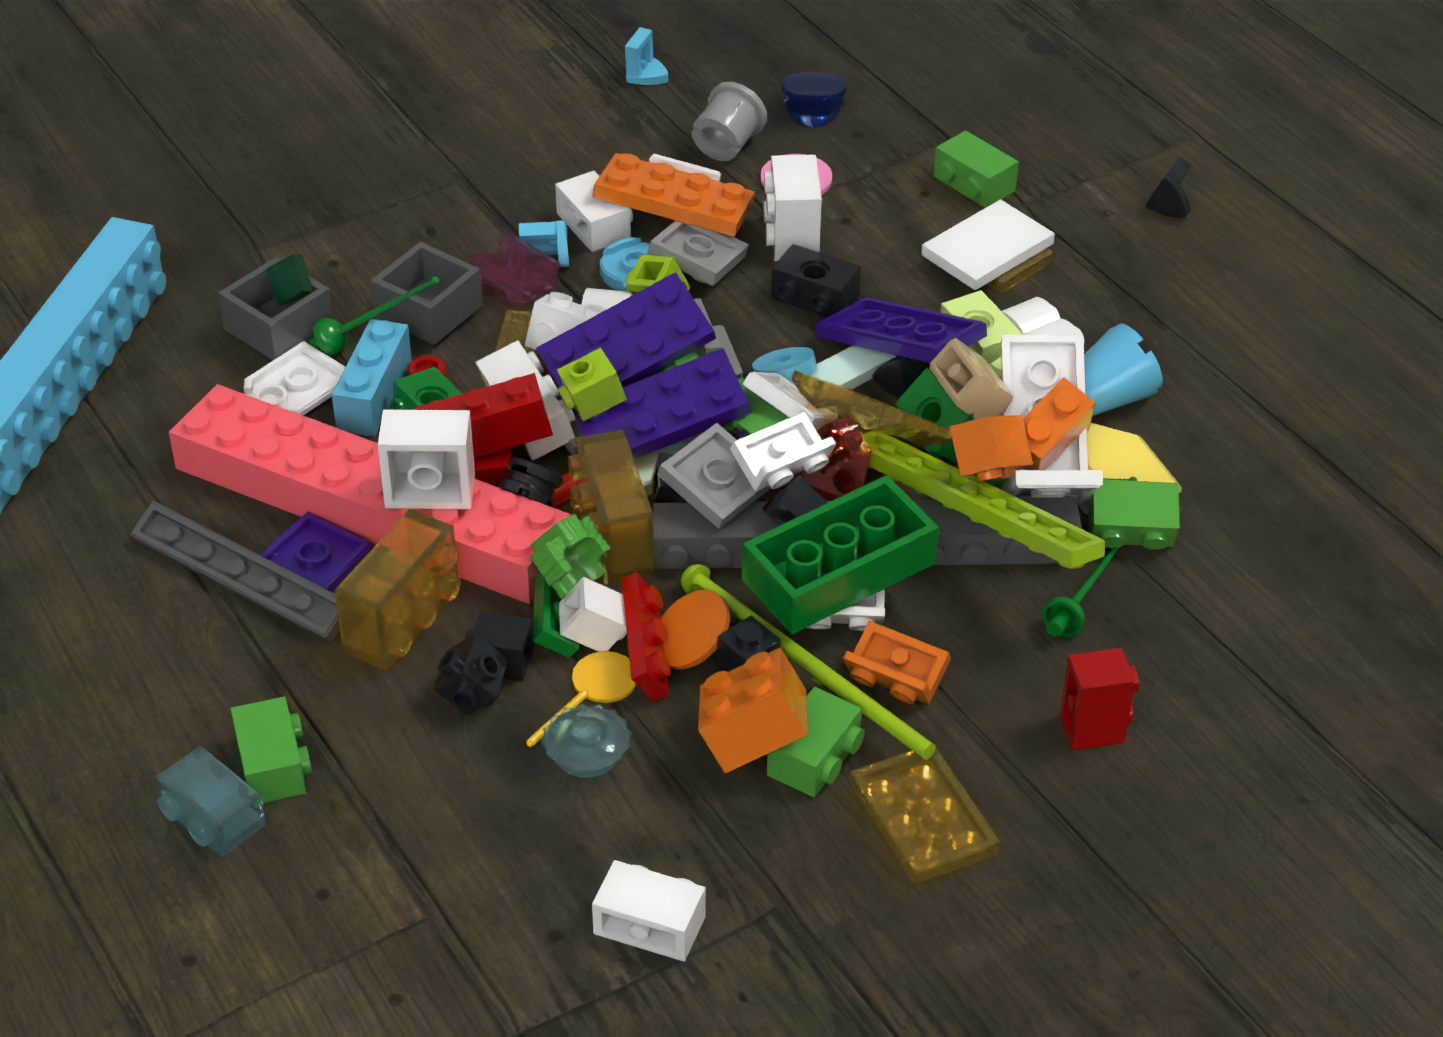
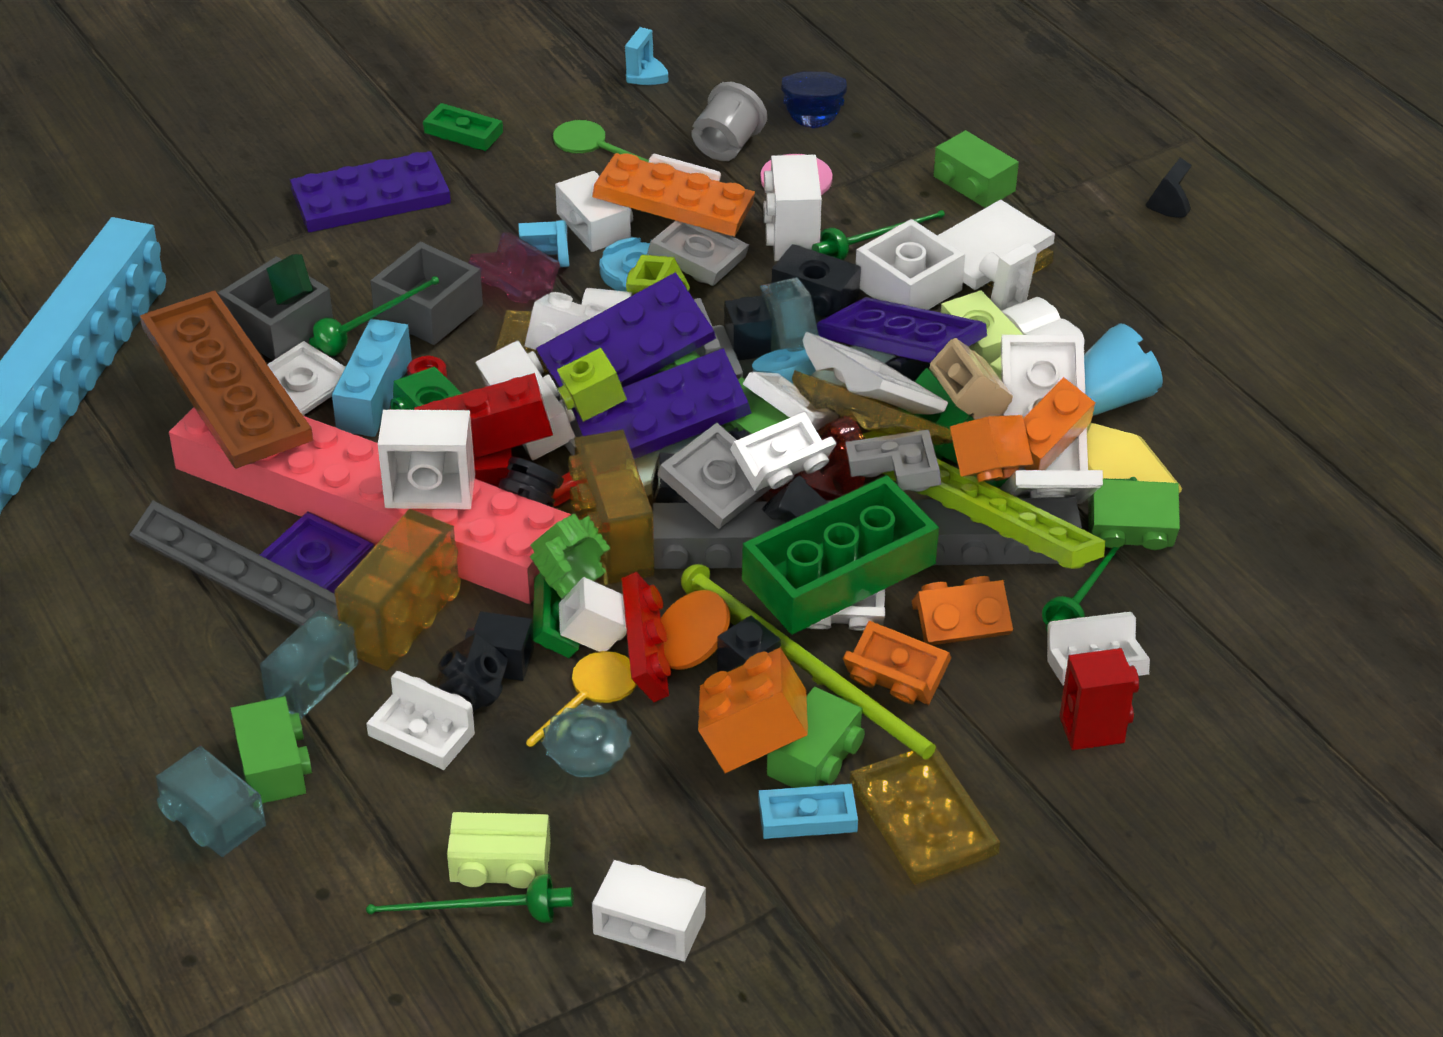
none -> dark orange plate [140,290,314,469]
none -> clear light blue brick [260,610,358,719]
none -> dark purple plate [290,151,451,233]
none -> white bracket [366,671,475,770]
none -> green sword [366,874,574,923]
none -> green plate [423,103,503,151]
none -> yellowish green brick [447,812,550,888]
none -> bright green piece [553,120,649,162]
none -> black brick [724,295,772,361]
none -> medium azure plate [758,784,858,839]
none -> clear light blue brick [760,277,819,352]
none -> white slope [802,332,948,414]
none -> green sword [812,210,945,261]
none -> light grey plate [845,429,941,492]
none -> white brick [856,219,965,310]
none -> orange bracket [912,576,1013,645]
none -> white tile [979,242,1038,311]
none -> white bracket [1047,612,1150,685]

